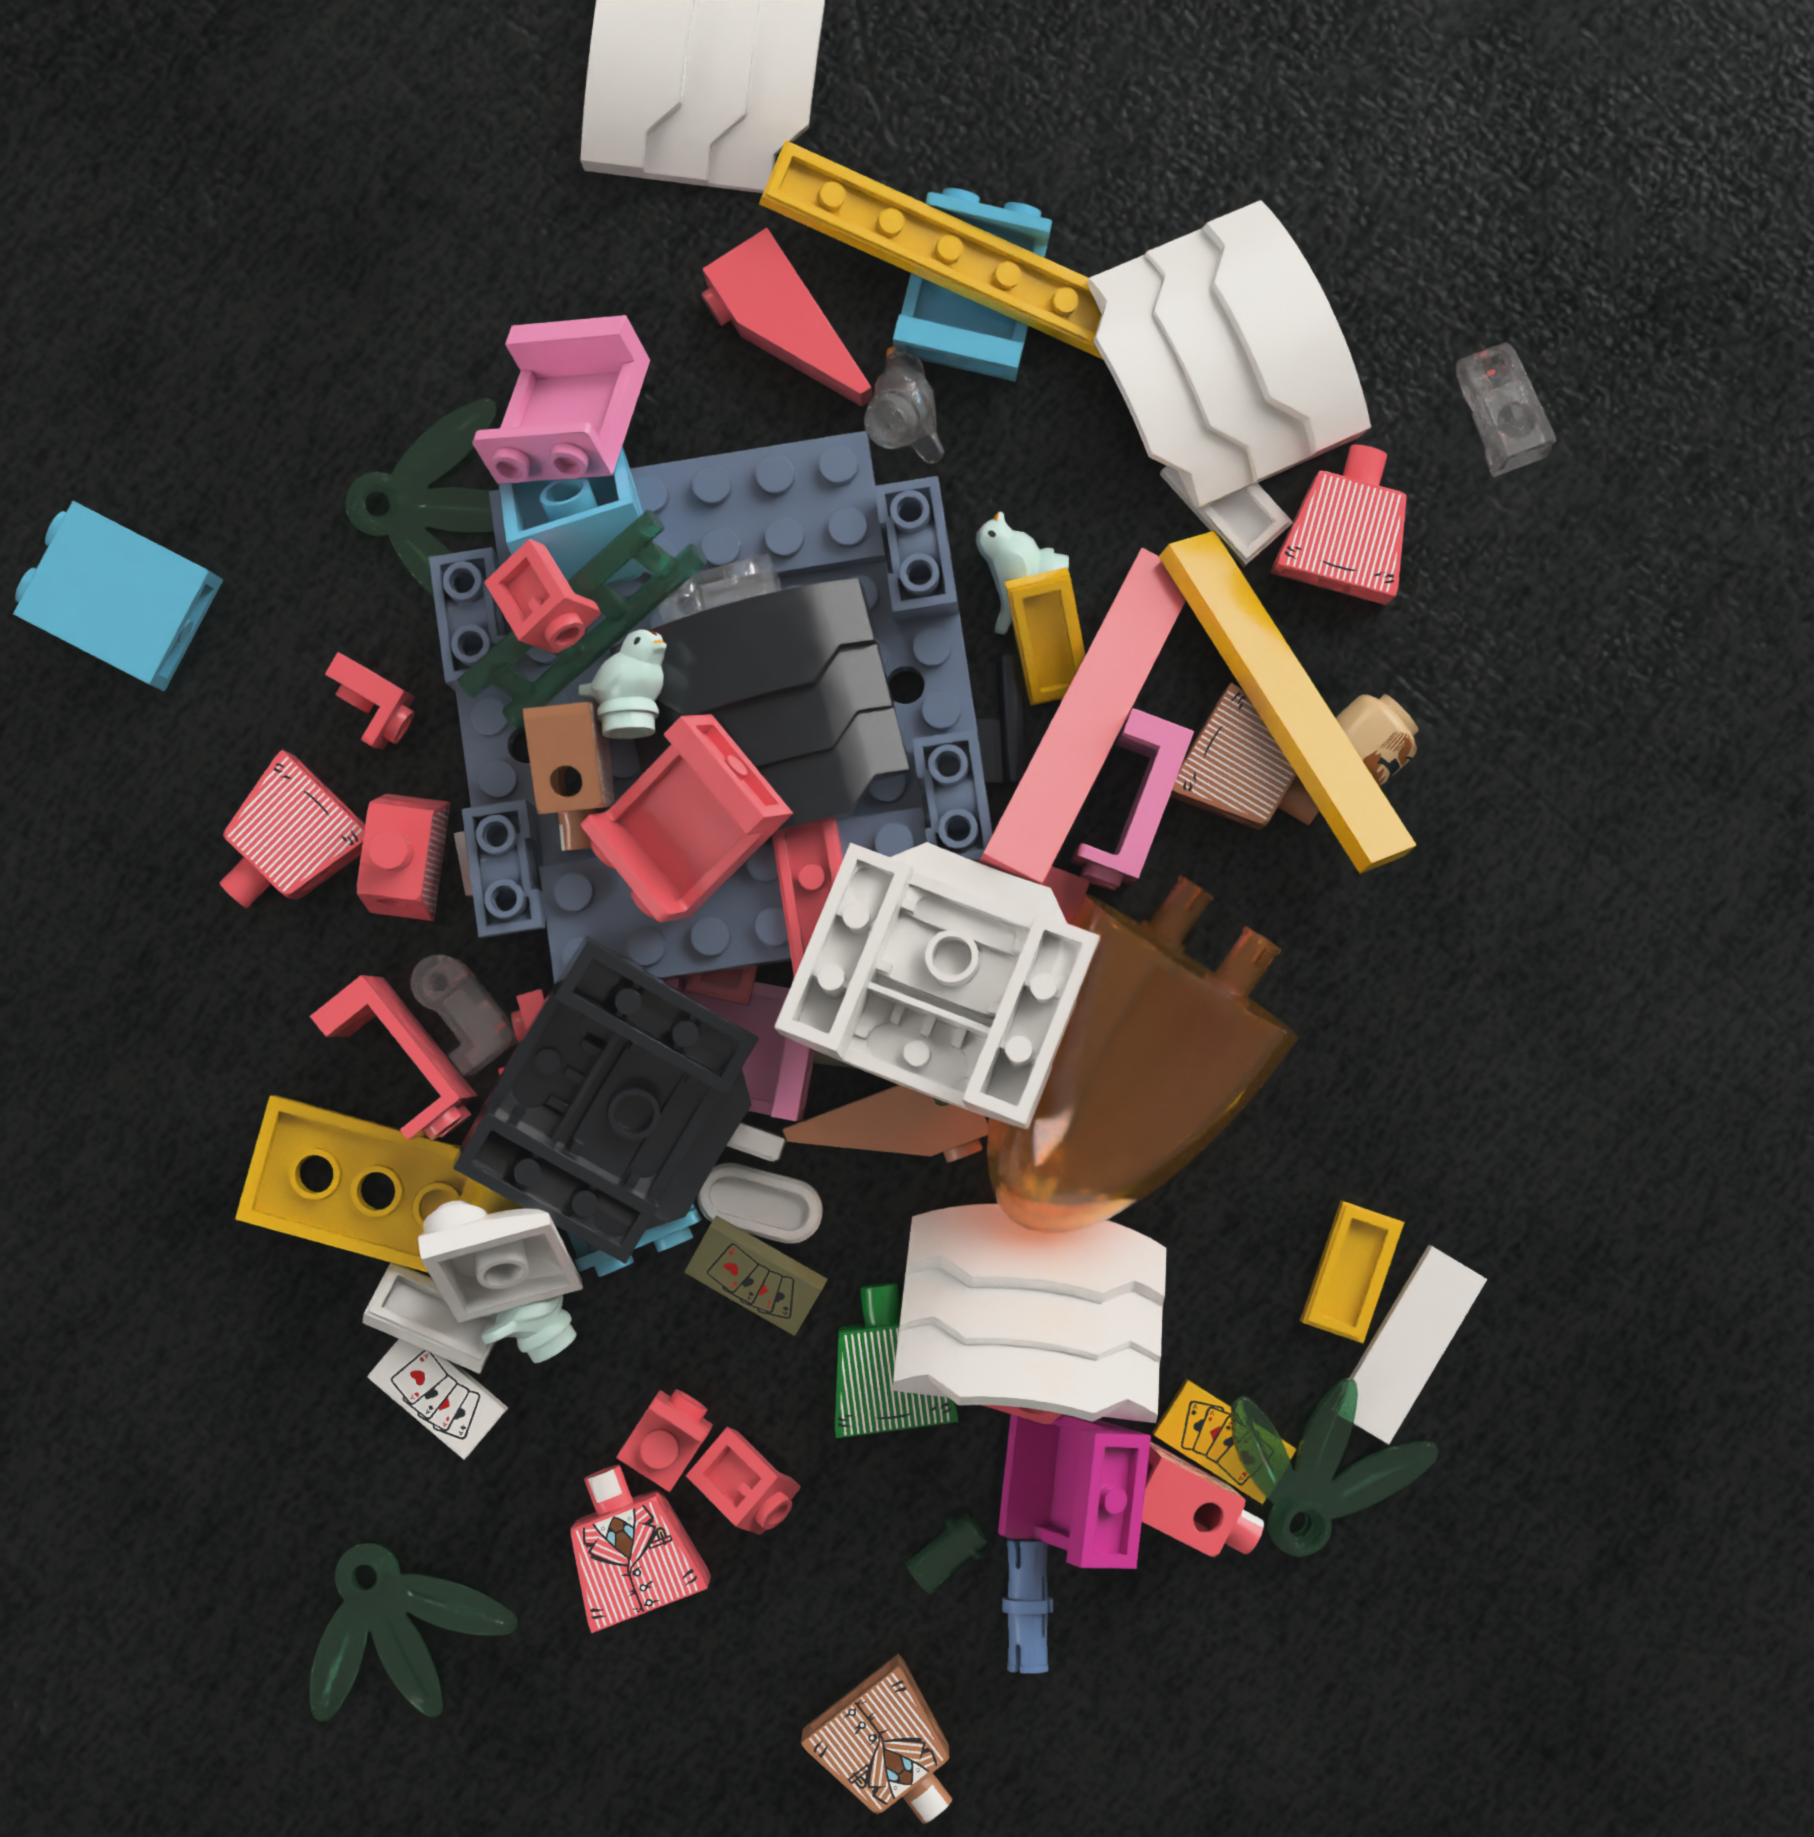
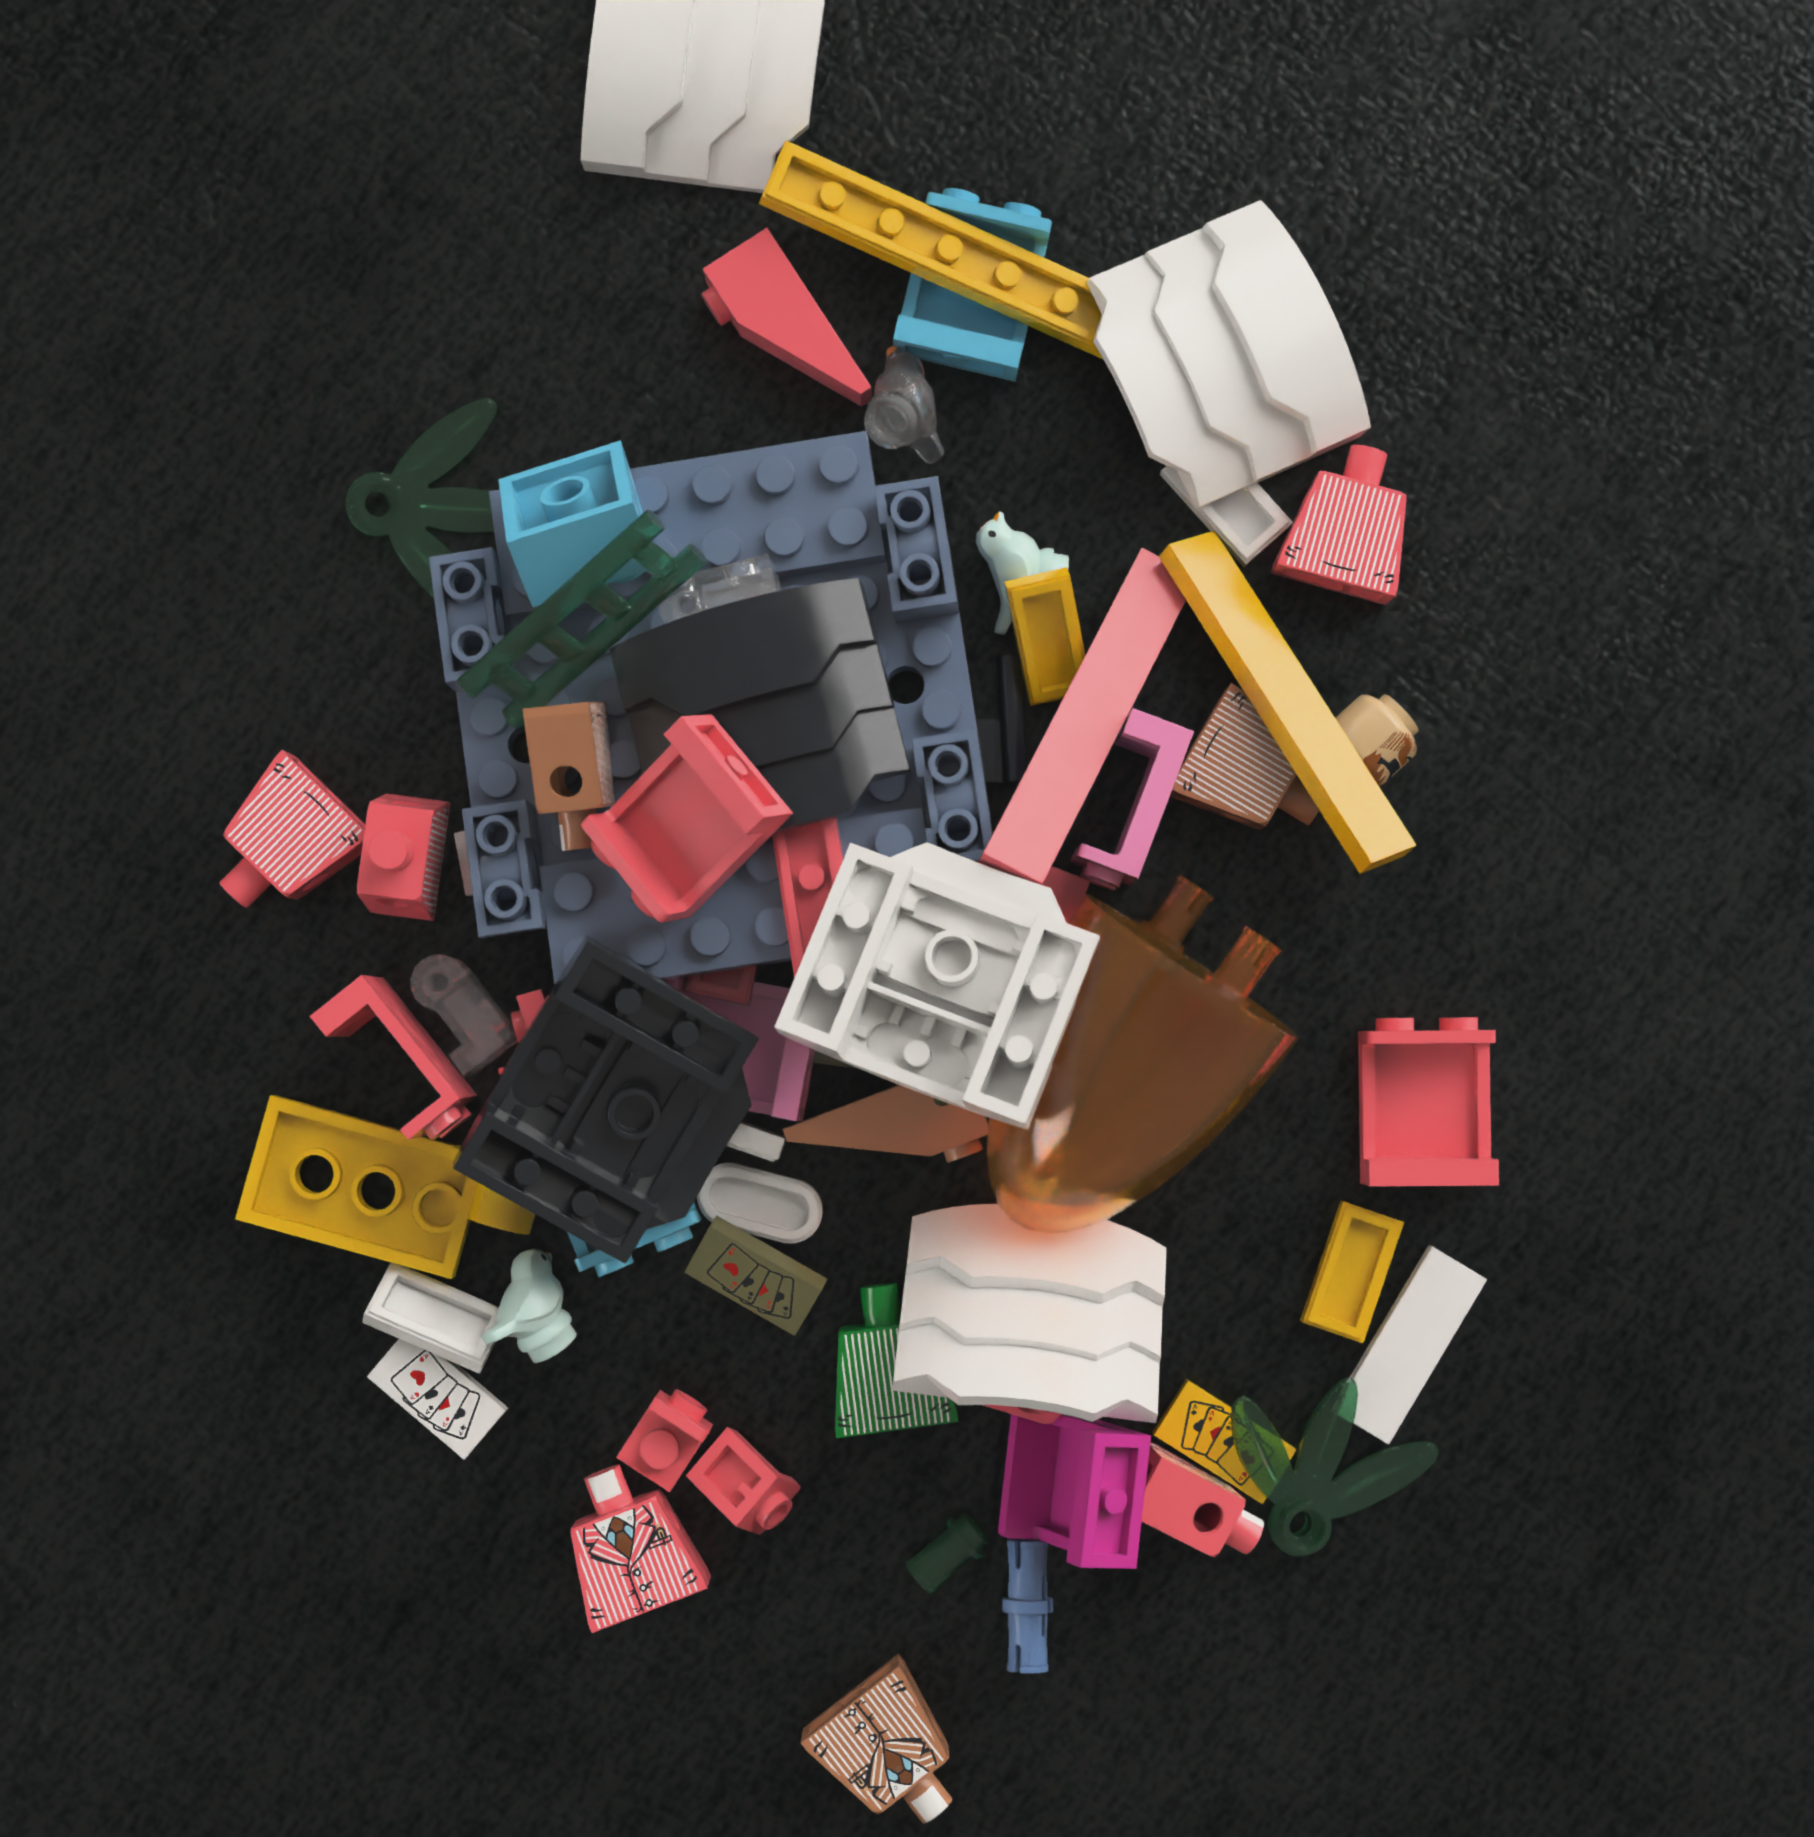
medium azure panel [13,501,223,691] -> none
clear green plant [310,1543,518,1722] -> none
coral bracket [325,652,415,750] -> none
white slope [418,1201,583,1323] -> none
bright pink panel [472,315,650,484] -> none
coral bracket [484,539,601,654] -> none
light aqua animal [578,629,667,739] -> none
clear leg [1456,342,1556,477] -> none
none -> coral panel [1358,1017,1499,1186]

